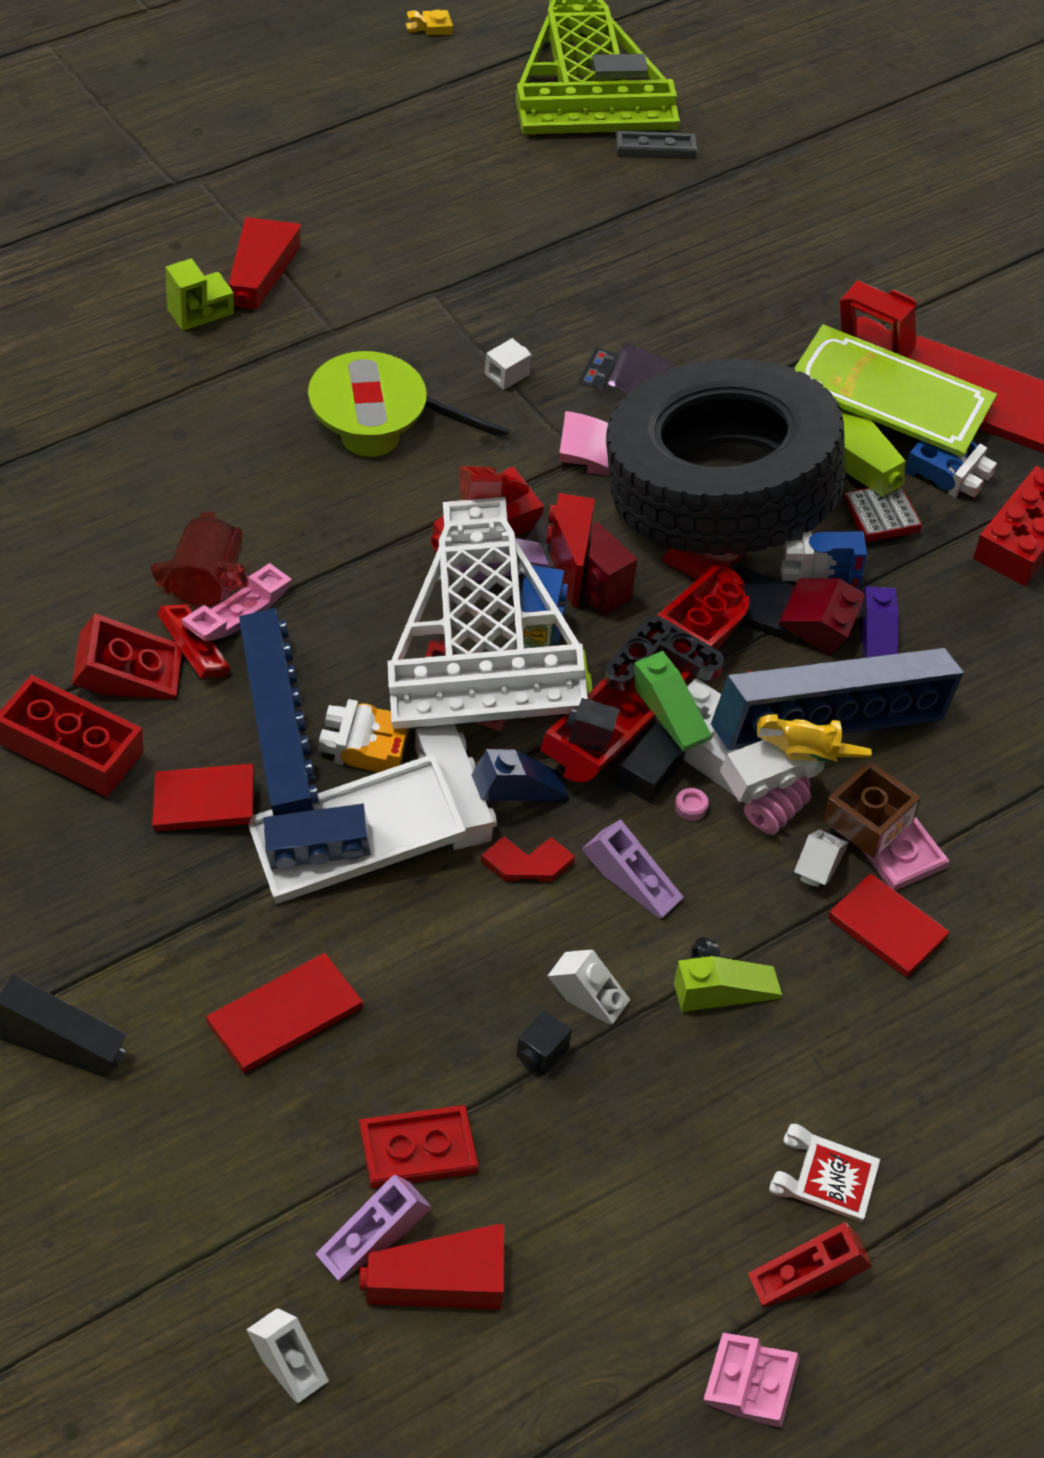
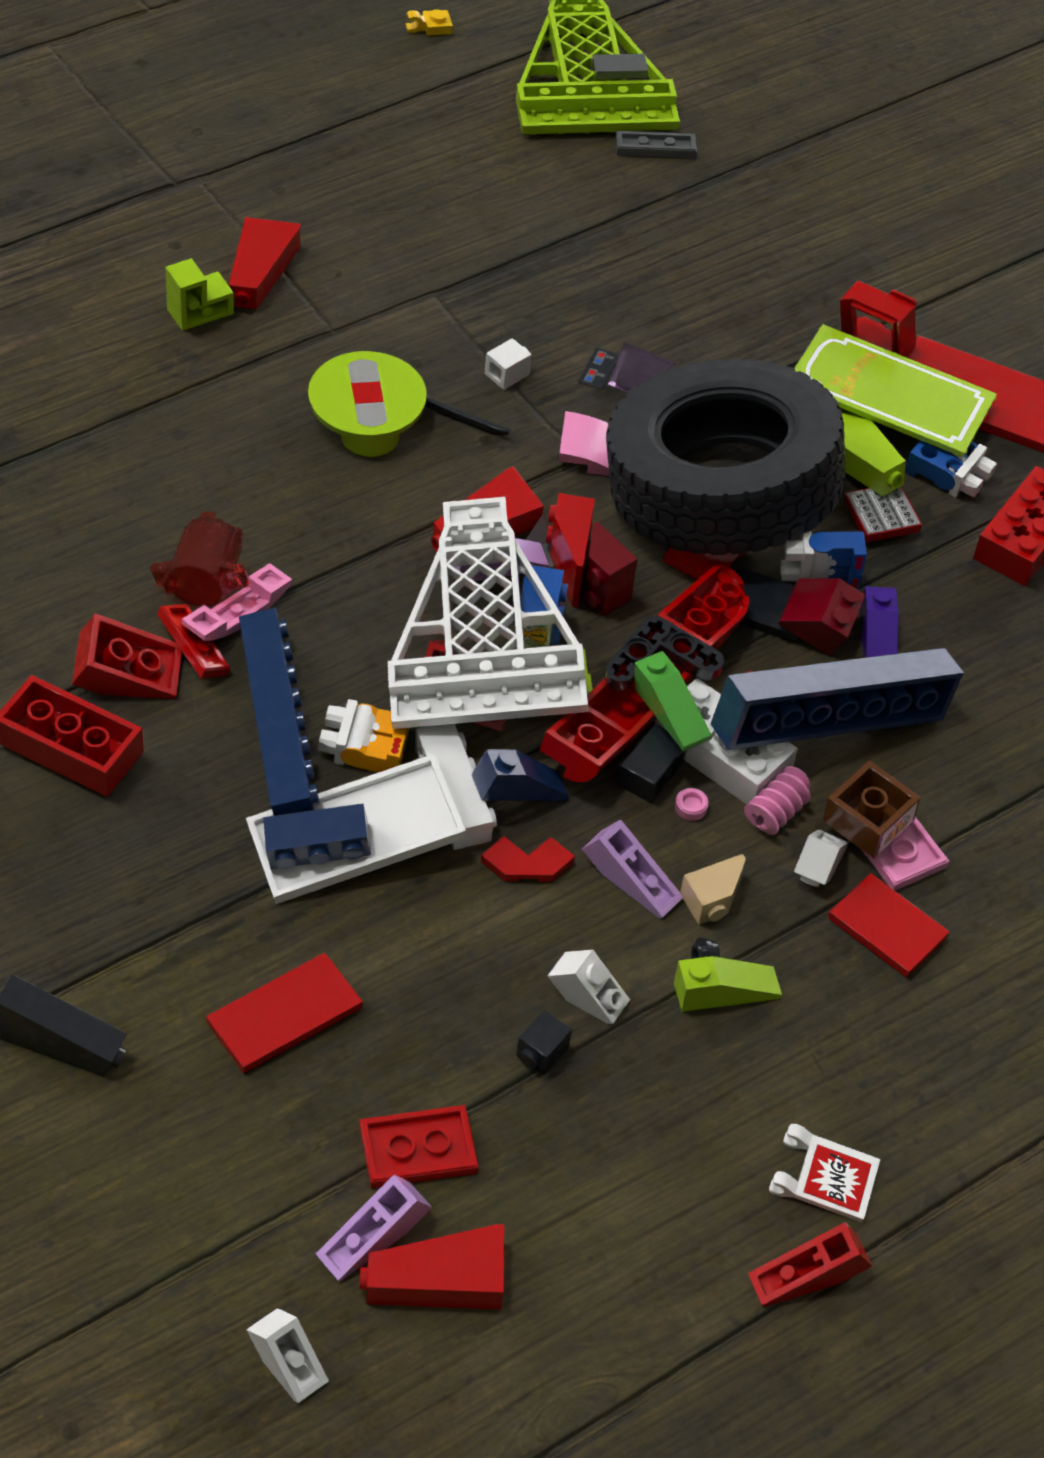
red tile [152,764,255,832] -> none
red wedge [459,466,530,506] -> none
black brick [566,698,619,754] -> none
bright pink slope [704,1333,800,1428] -> none
white brick [720,740,825,803] -> none
yellow animal [757,715,872,762] -> none
none -> tan slope [680,854,746,925]

